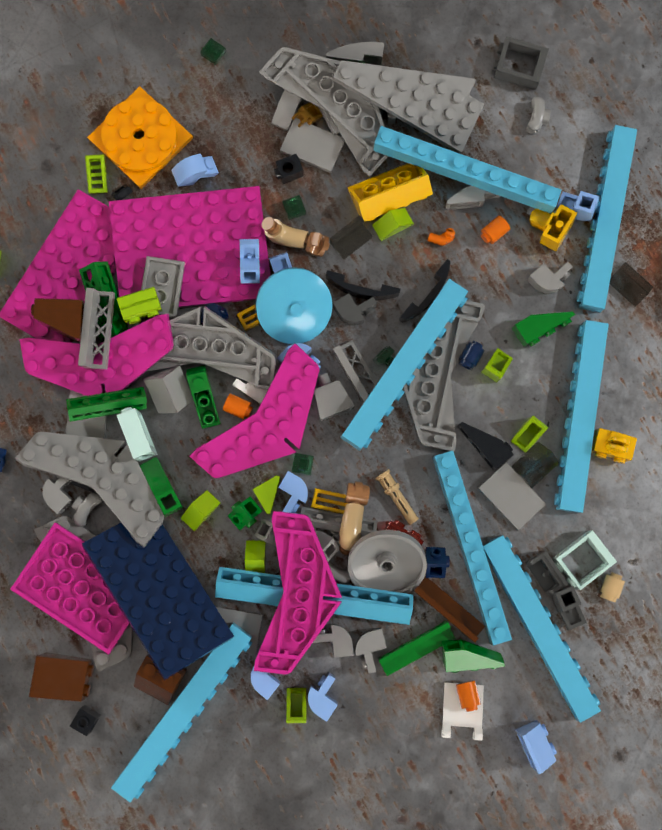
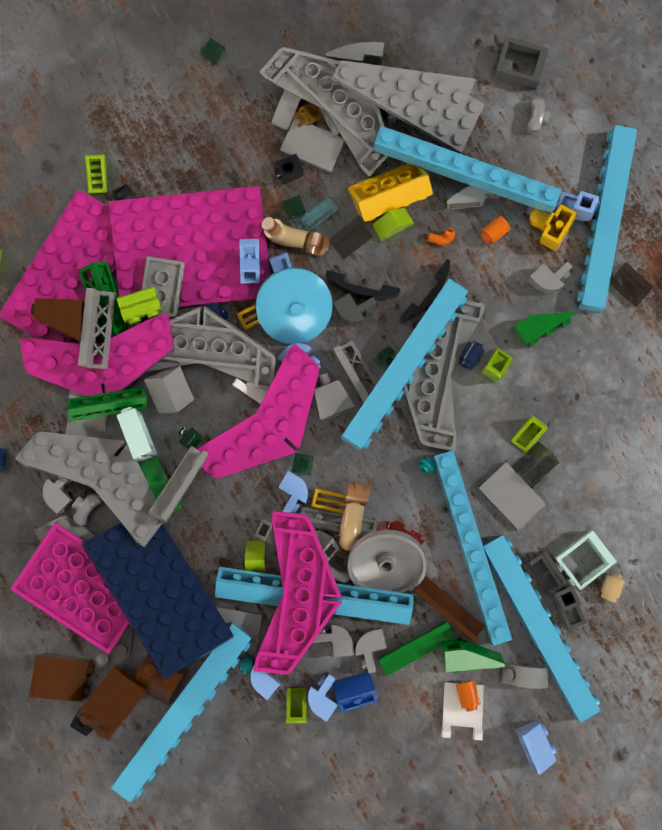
light orange piece [87,86,193,189] -> none
light blue brick [171,154,219,187] -> none
lime slope [181,490,221,531] -> none
green slope [186,365,221,429] -> none
orange brick [223,393,253,420] -> none
green brick [228,496,262,531] -> none
lime slope [253,475,281,515] -> none
tan pin [375,469,419,525] -> none
dark blue brick [425,547,450,578] -> none
black slope [457,422,514,471] -> none
medium azure brick [554,320,609,513] -> none
yellow brick [591,428,637,464] -> none
none -> reddish brown slope [77,665,148,741]
none -> light grey fence [149,446,209,524]
none -> clear green tile [178,427,204,450]
none -> teal plate [240,655,253,675]
none -> clear light blue slope [298,198,338,231]
none -> blue panel [332,672,378,713]
none -> teal plate [417,457,436,474]
none -> light grey brick [501,663,549,689]

